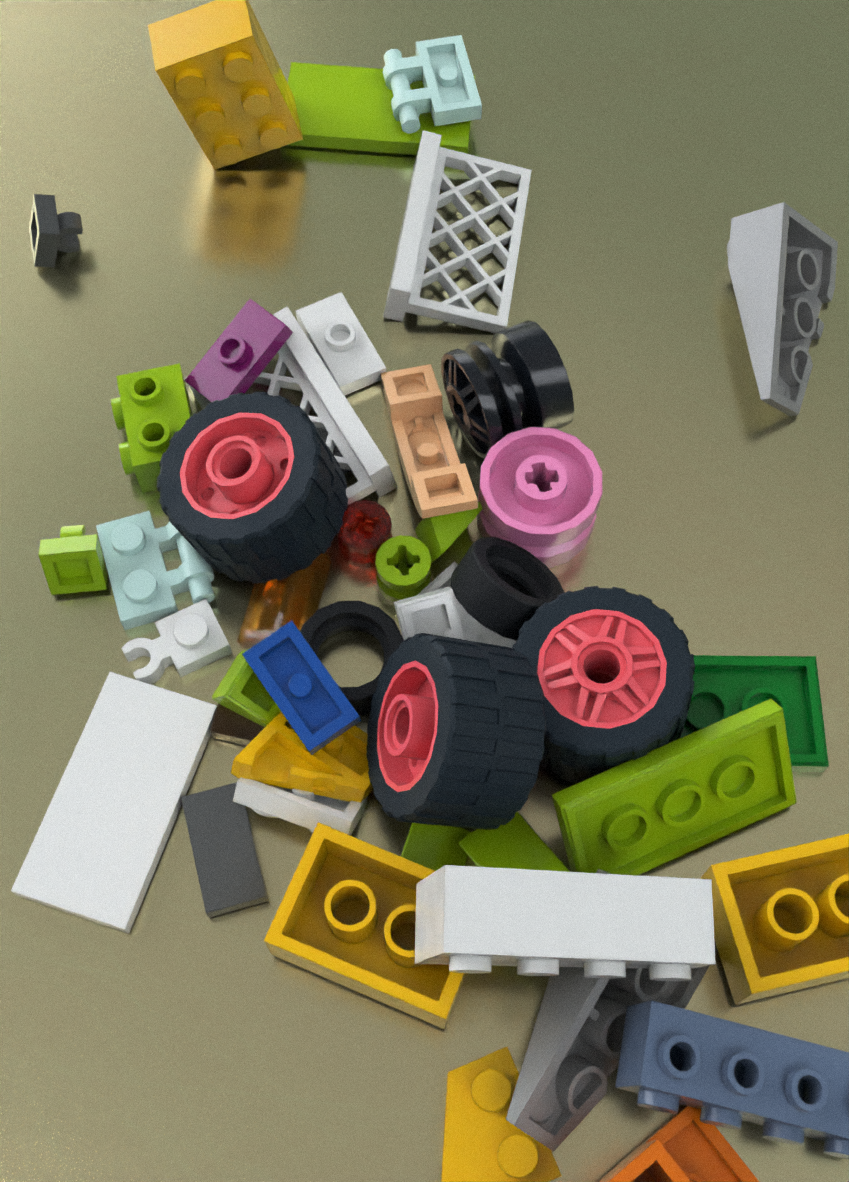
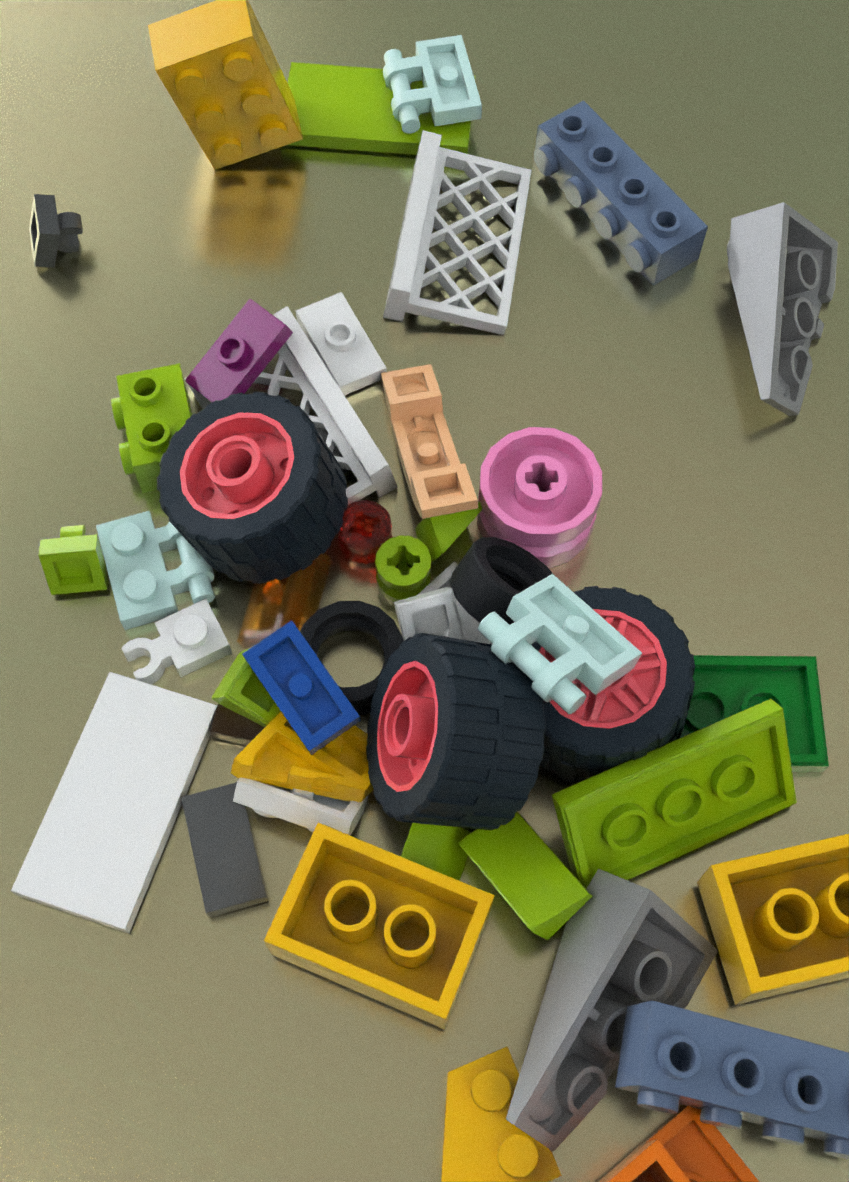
white wedge [415,865,716,981] -> none
black wheel [441,320,574,459] -> none
none -> light aqua plate [478,574,642,714]
none -> sand blue brick [534,101,708,286]

